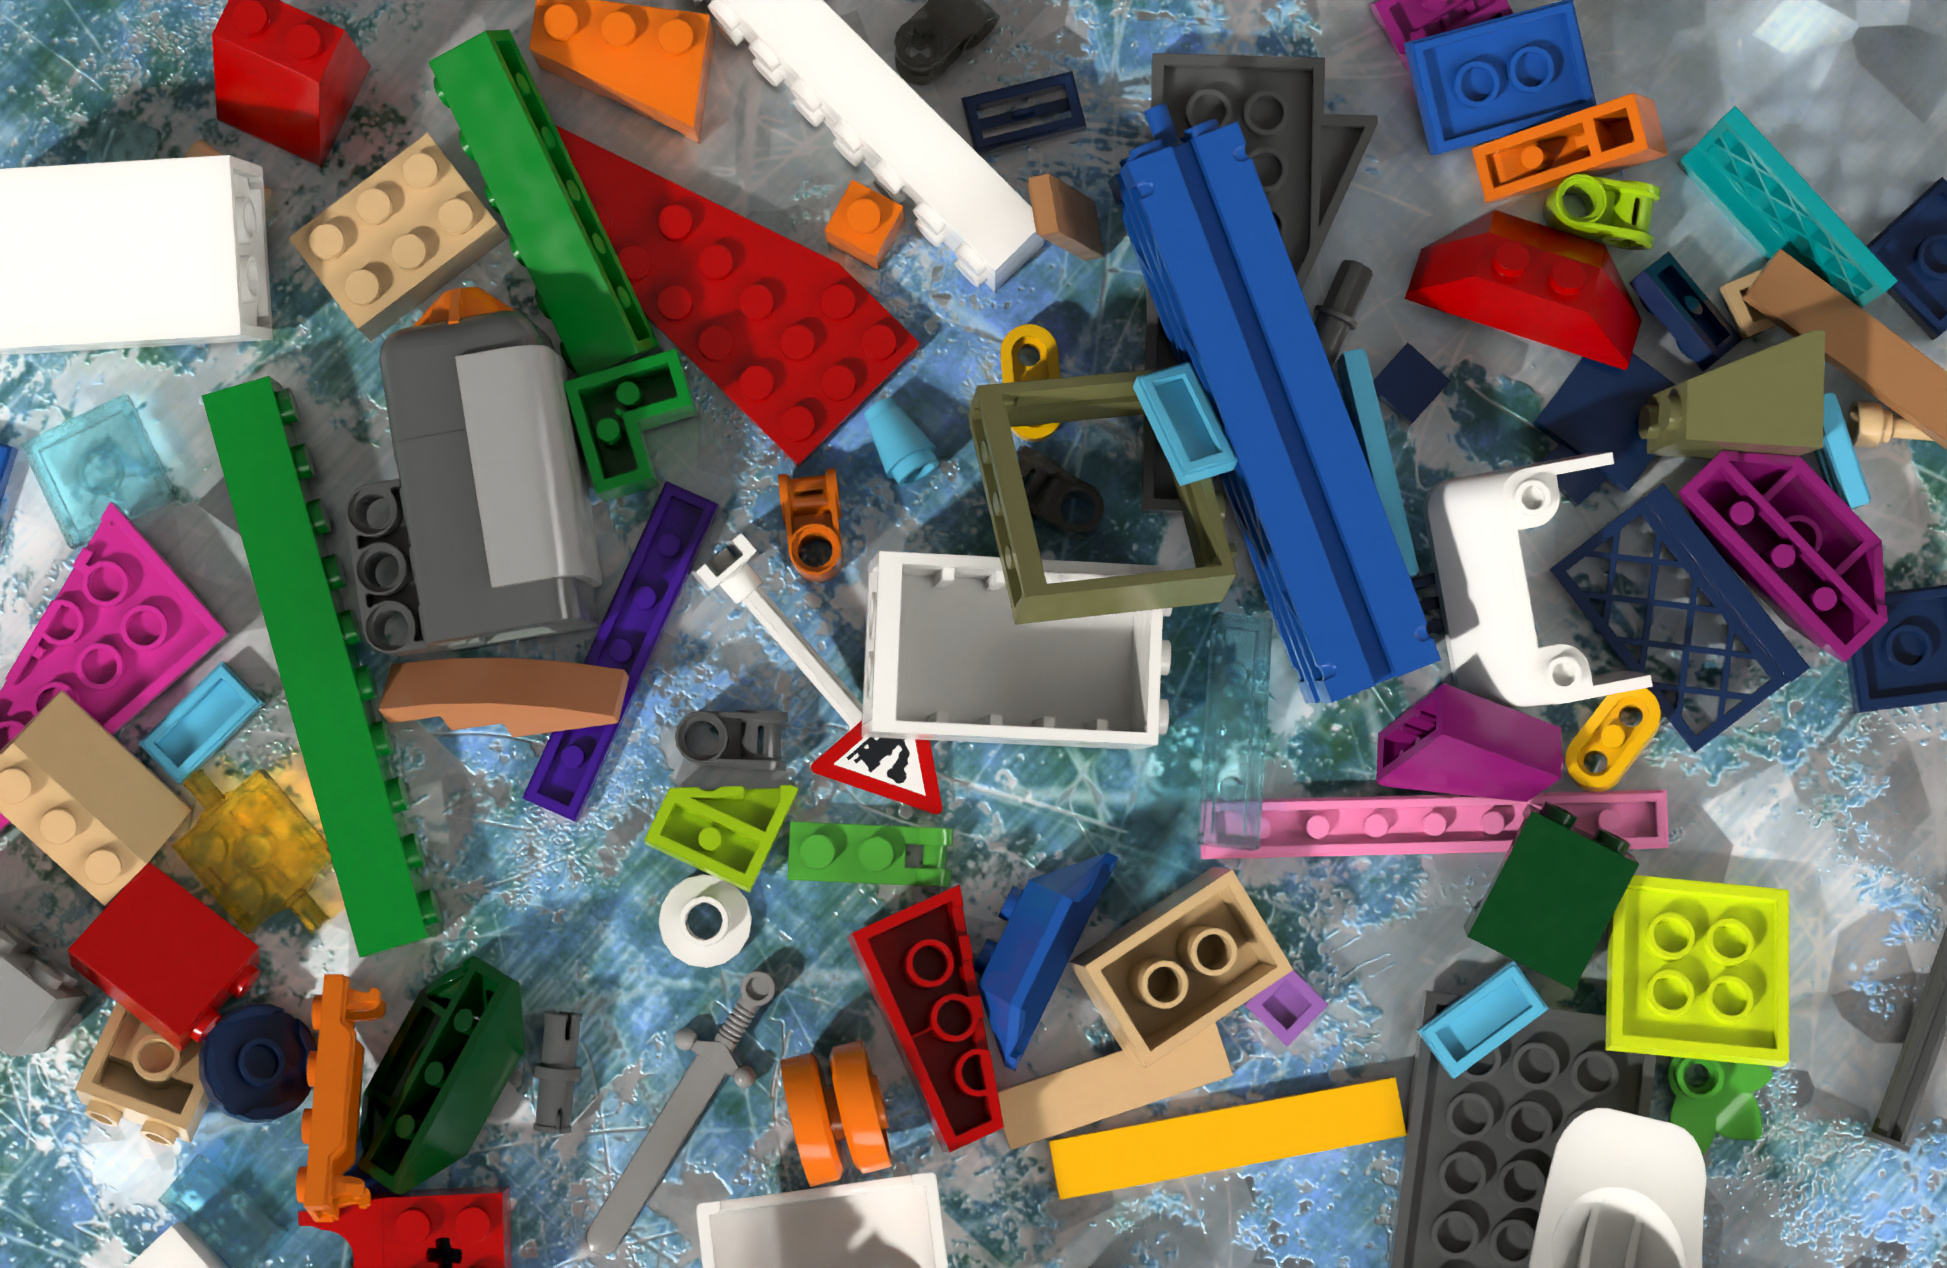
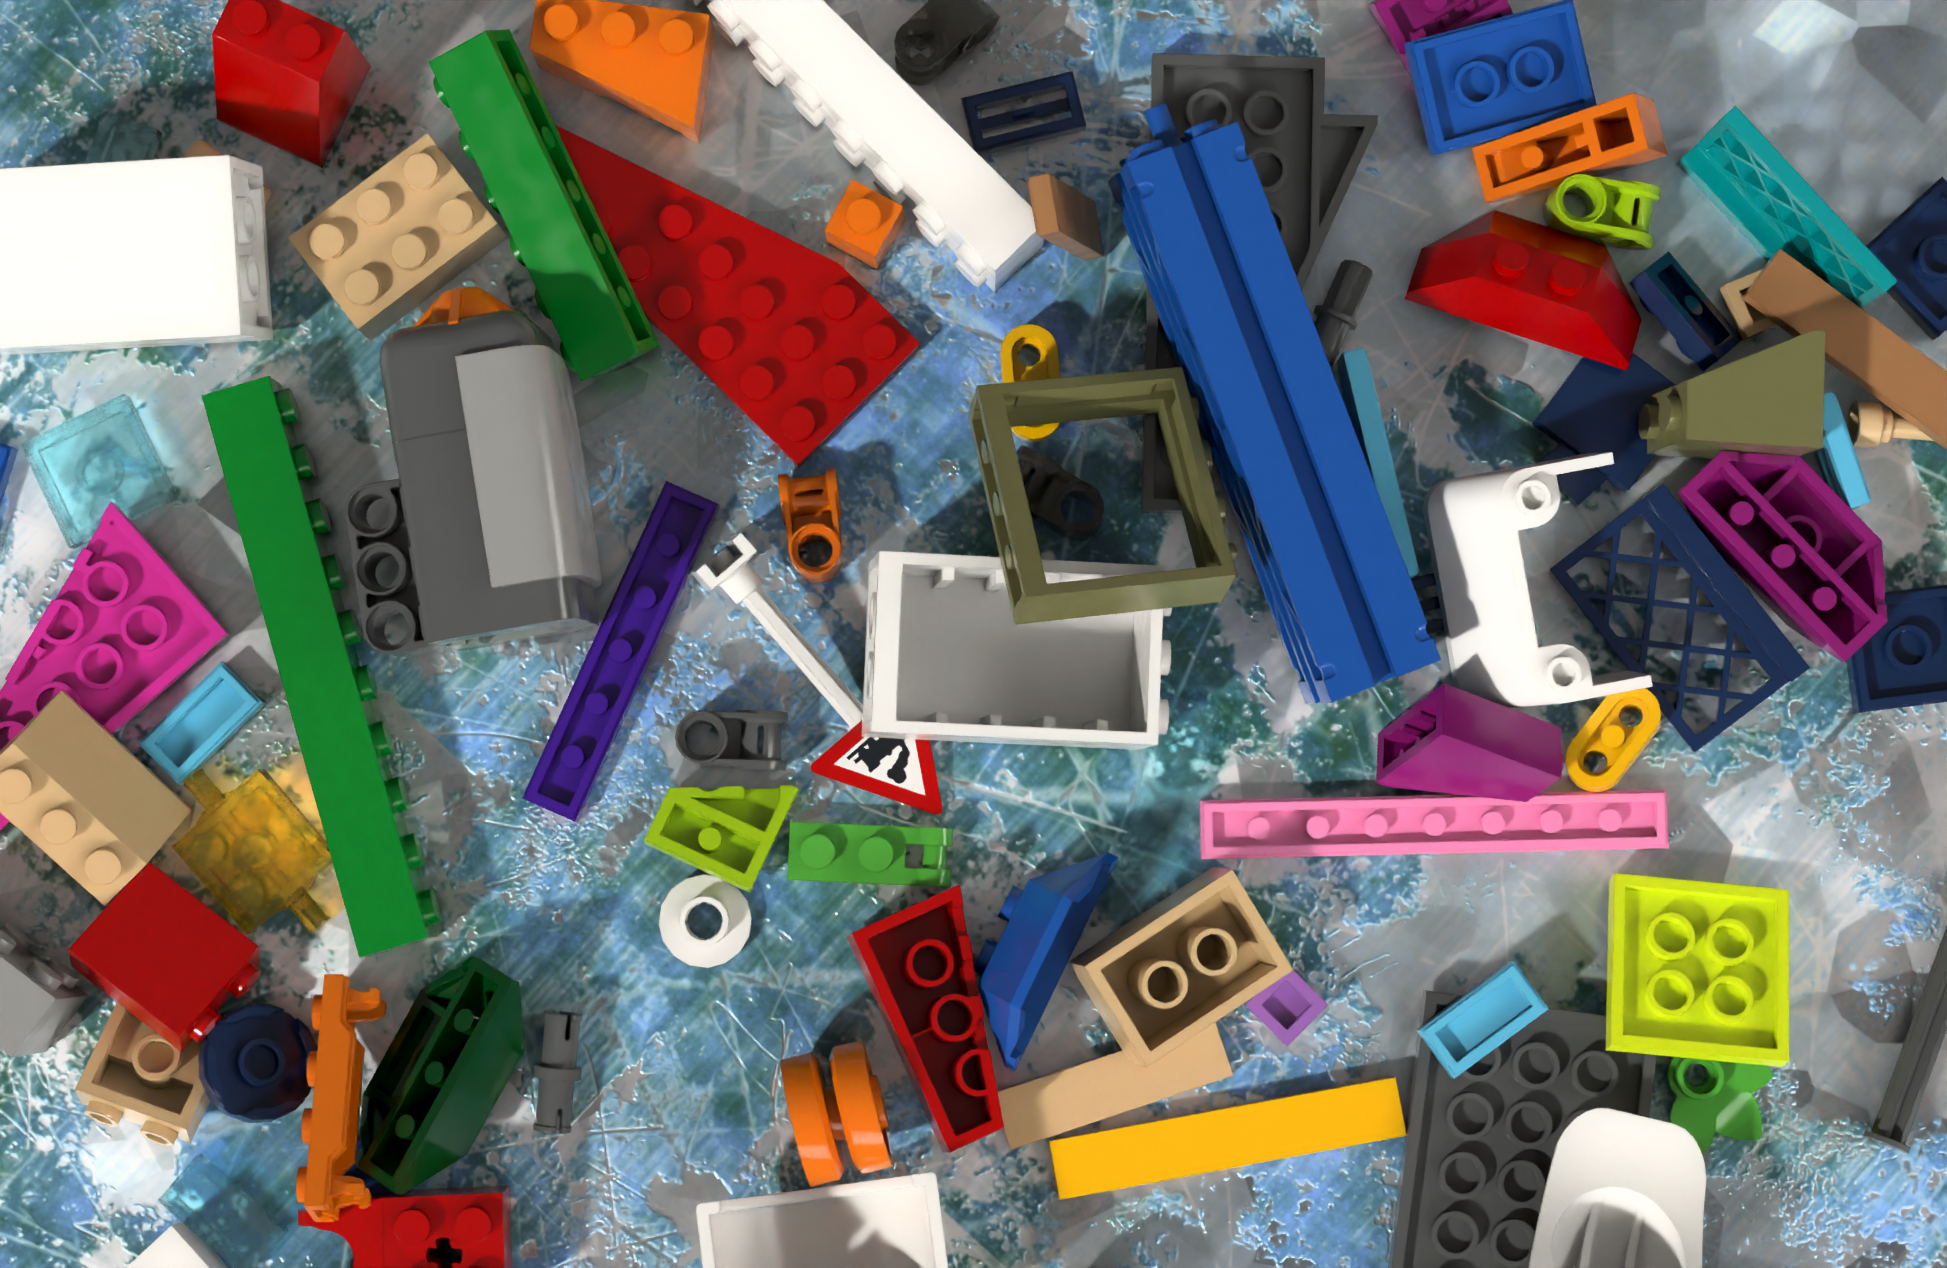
nougat slope [378,657,629,738] -> none
green brick [564,348,698,503] -> none
light grey sword [586,970,777,1255] -> none
medium azure cone [864,397,939,487] -> none
medium azure tile [1133,361,1238,486] -> none
clear light blue tile [1197,611,1273,851] -> none
dark blue tile [1373,343,1451,426] -> none
dark green panel [1463,801,1639,990] -> none

